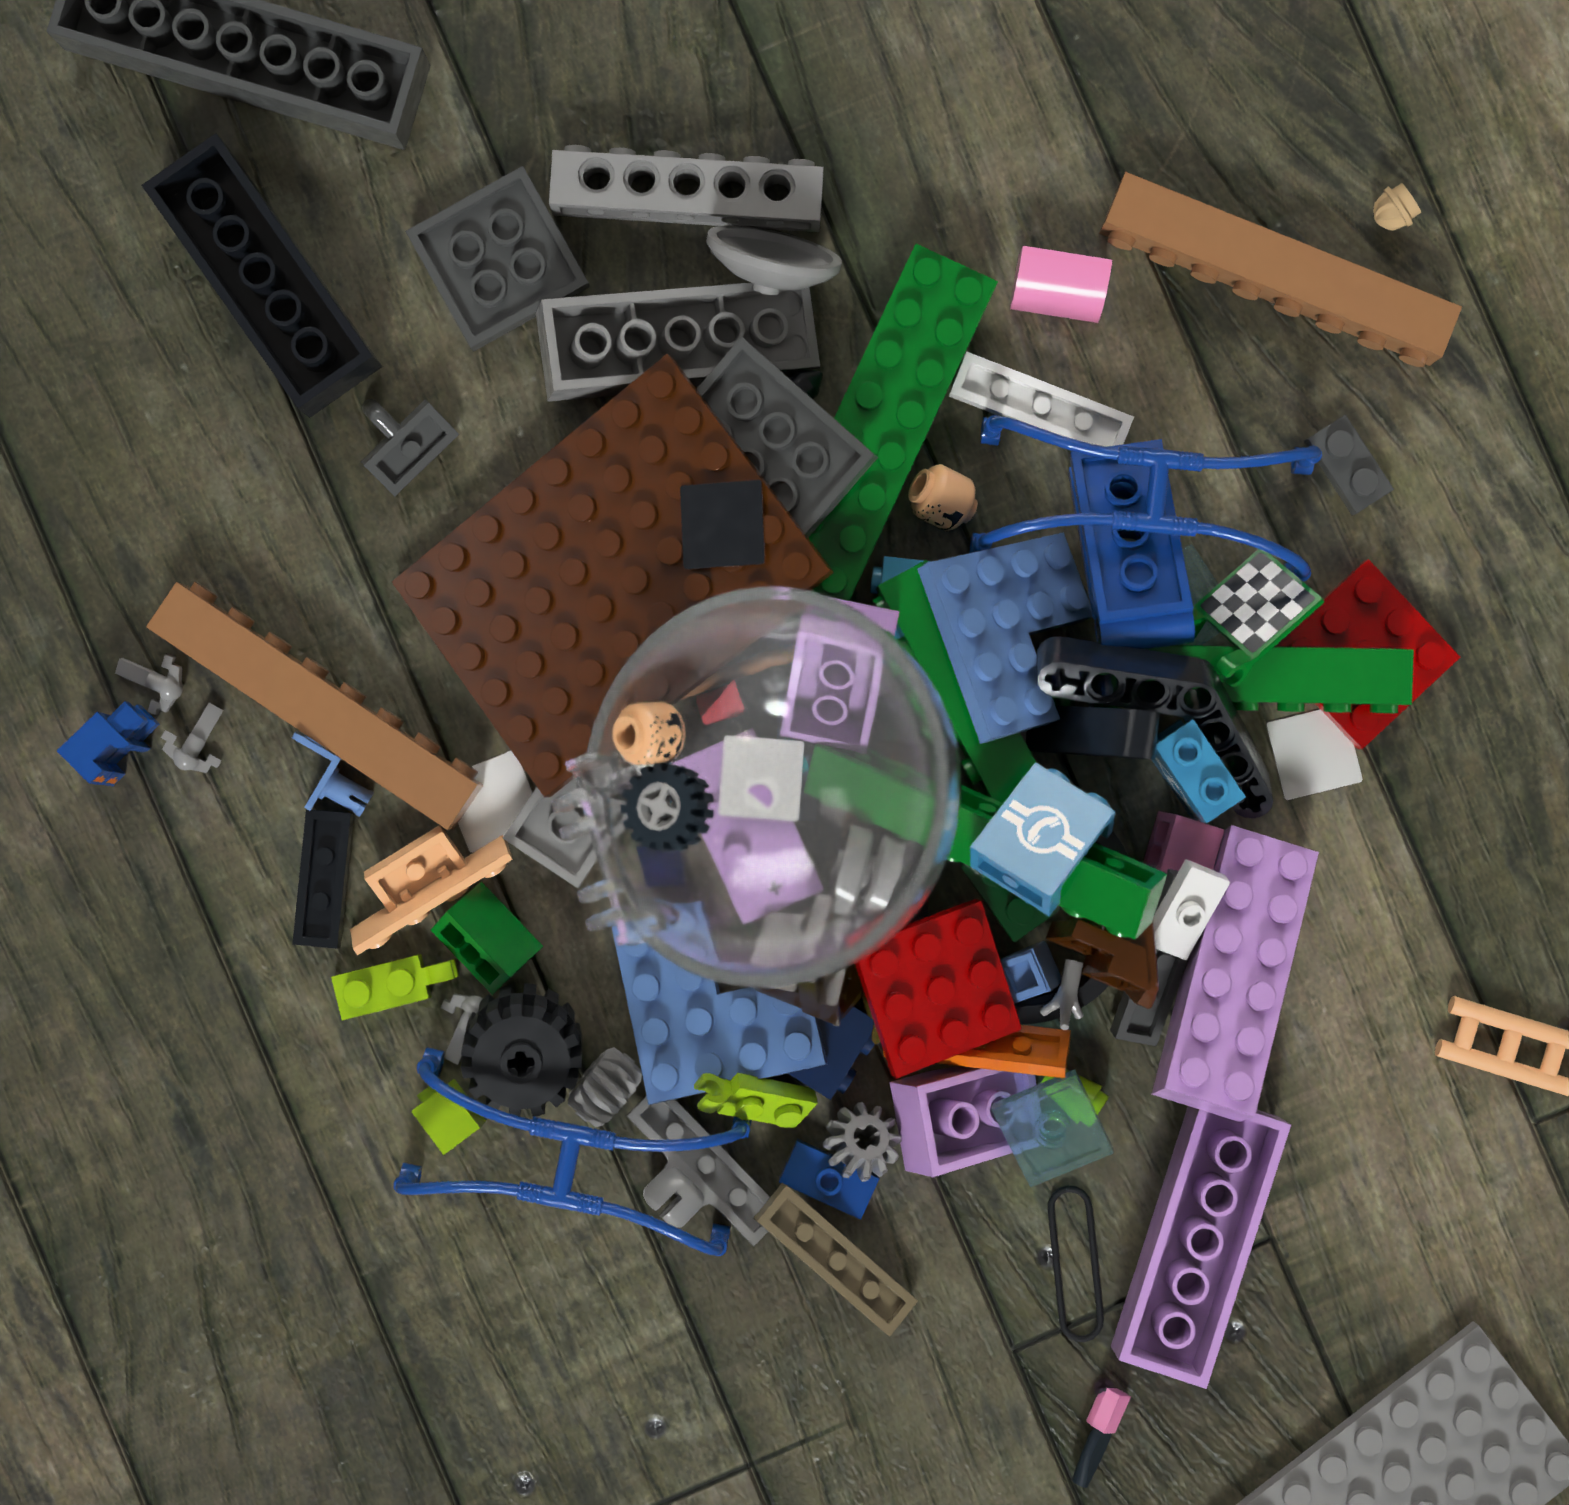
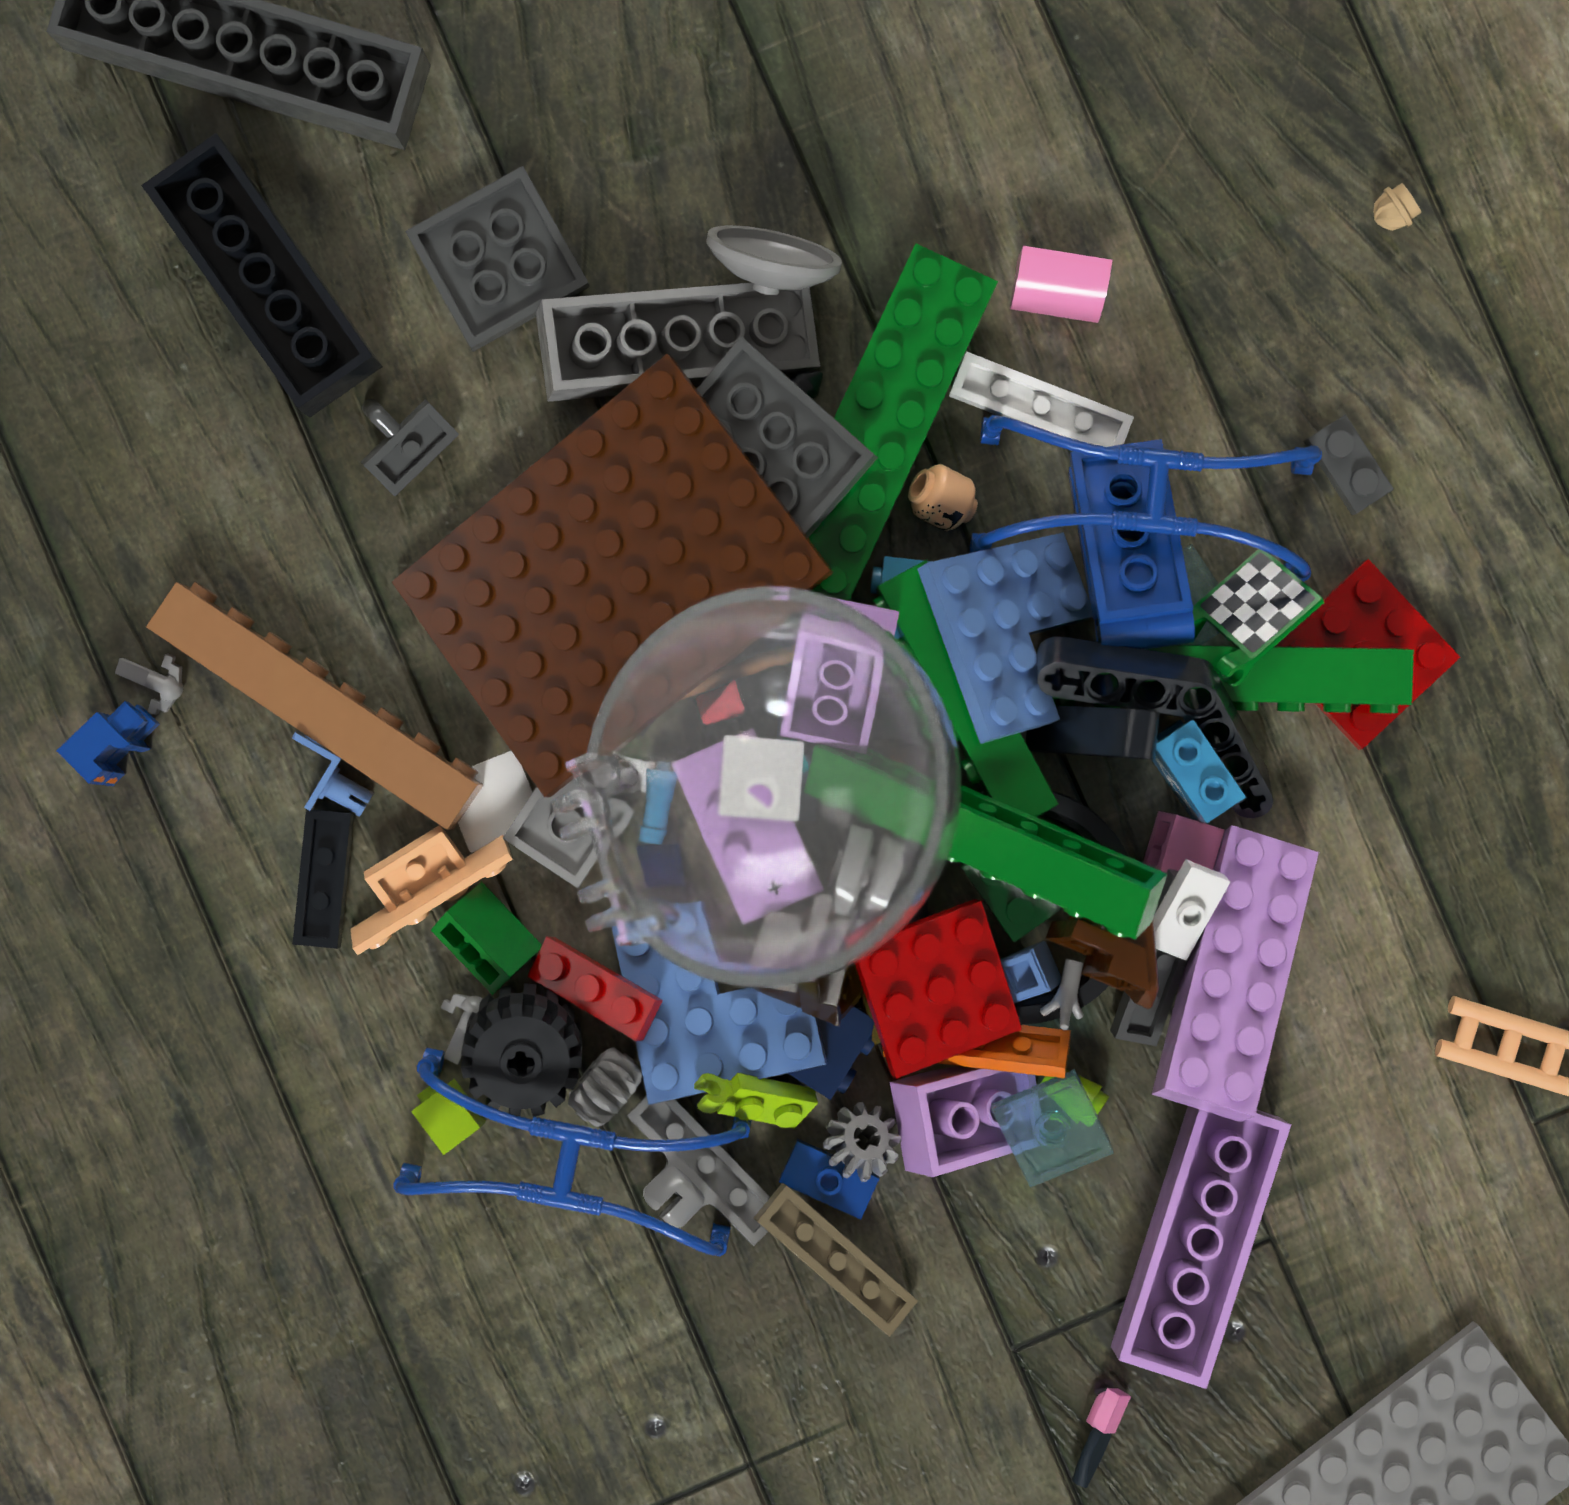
light grey piece [161,703,223,773] -> none
lime plate [331,954,459,1020] -> none
light grey brick [549,145,824,232] -> none
light nougat head [612,702,685,765] -> none
black wheel [620,763,714,851] -> none
black sticker [680,480,765,569] -> none
dark azure panel [970,762,1115,916] -> none
black piece [1048,1185,1104,1342] -> none
medium nougat brick [1099,172,1462,367] -> none
white sticker [1267,709,1363,800] -> none
none -> red plate [527,936,663,1041]

